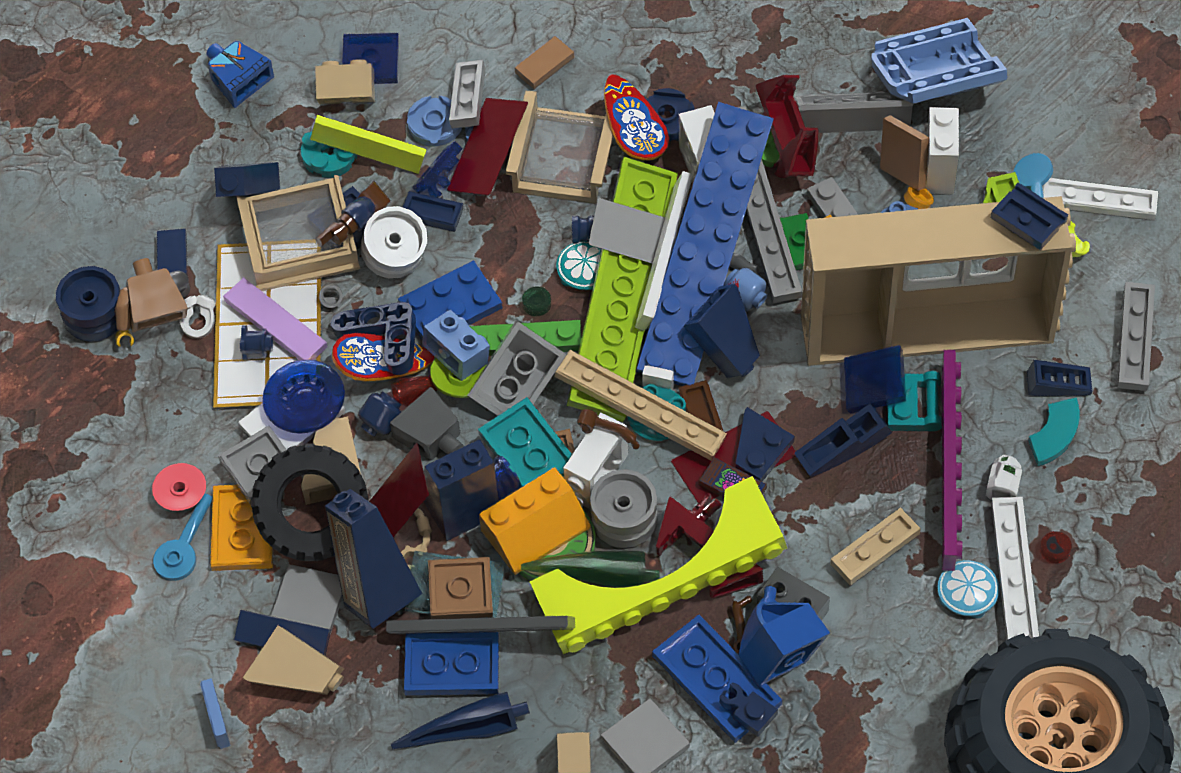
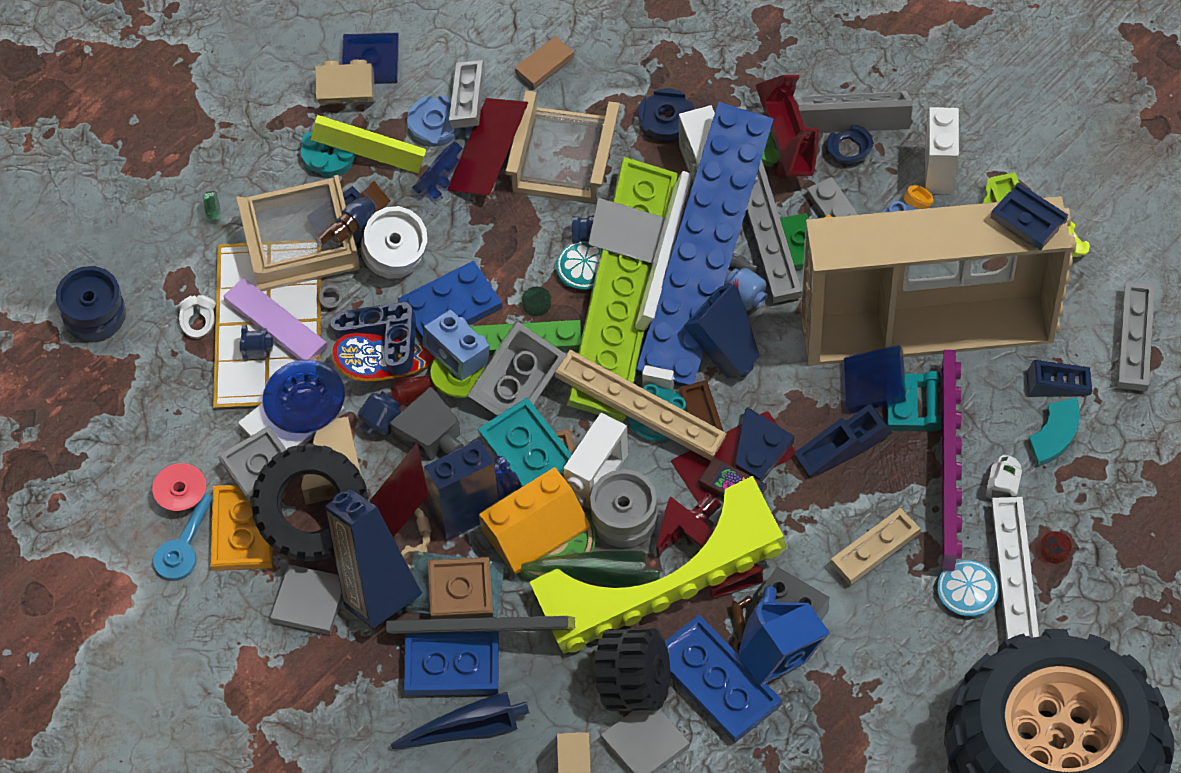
medium nougat torso [115,258,190,347] -> none
dark blue tile [157,229,188,276] -> none
medium blue tile [200,678,231,749] -> none
blue torso [206,41,274,108] -> none
dark blue slope [214,162,281,197] -> none
dark blue tile [234,610,331,656] -> none
tan slope [243,626,344,695] -> none
dark blue tile [403,191,464,232] -> none
reddish brown piece [577,409,640,449] -> none
shield [604,74,669,160] -> none
dark blue plate [719,682,778,737] -> none
medium blue wedge [871,18,1007,104] -> none
medium nougat tile [880,115,929,191] -> none
dark azure piece [1014,153,1053,198] -> none
white tile [1042,178,1158,220] -> none
none -> clear green tile [203,190,221,220]
none -> black wheel [595,628,670,711]
none -> dark blue piece [827,125,874,164]

